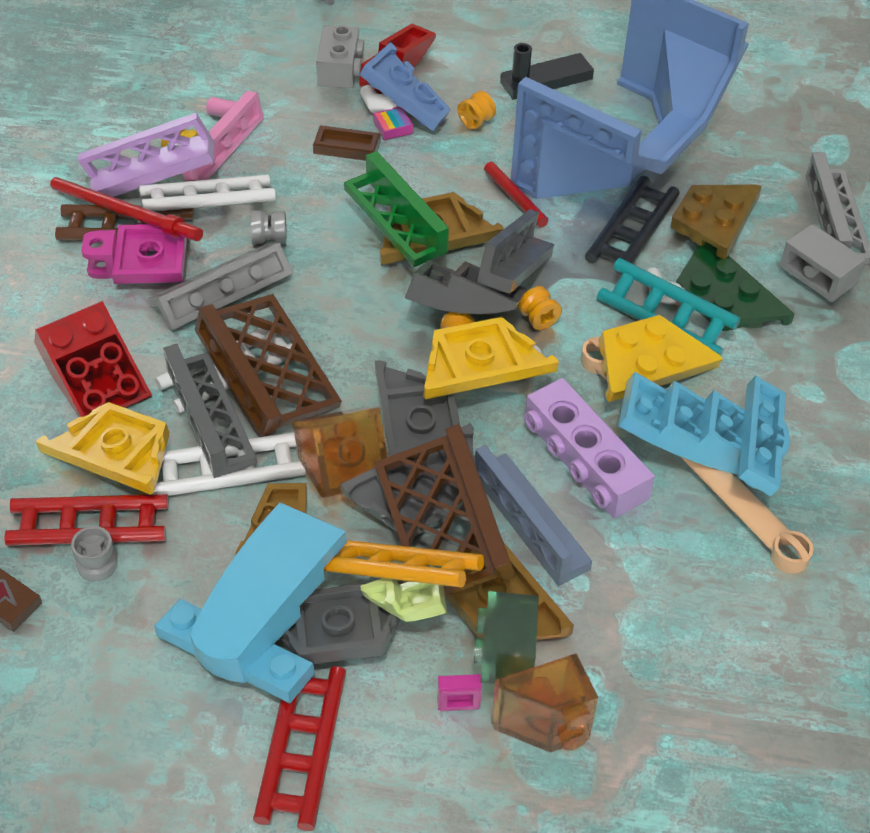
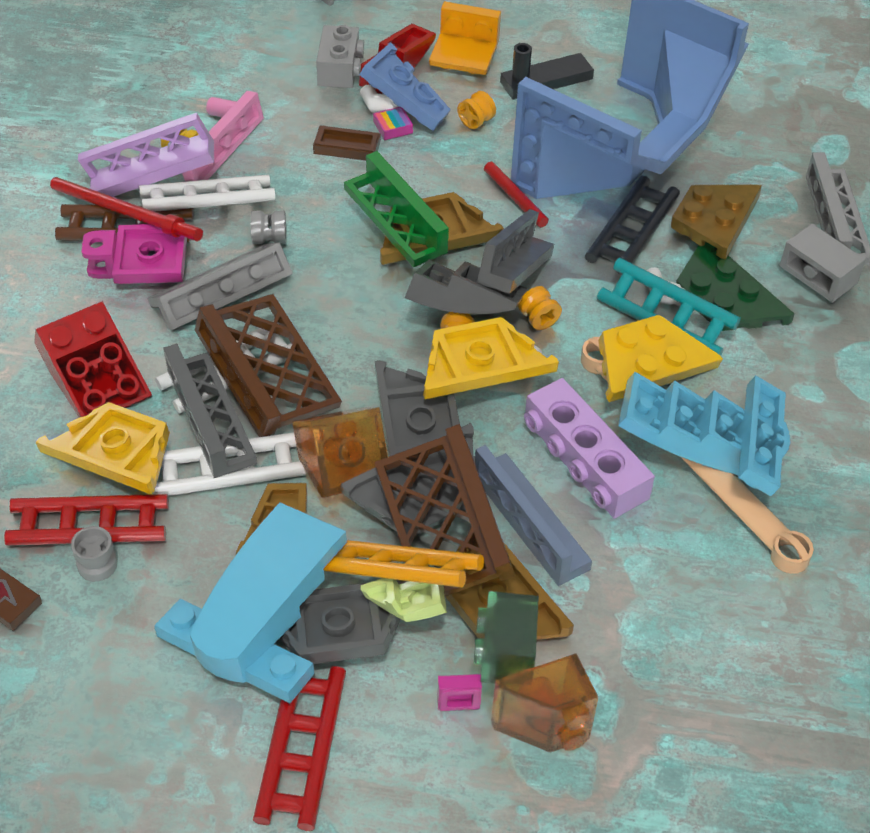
none -> light orange bracket [429,1,501,75]

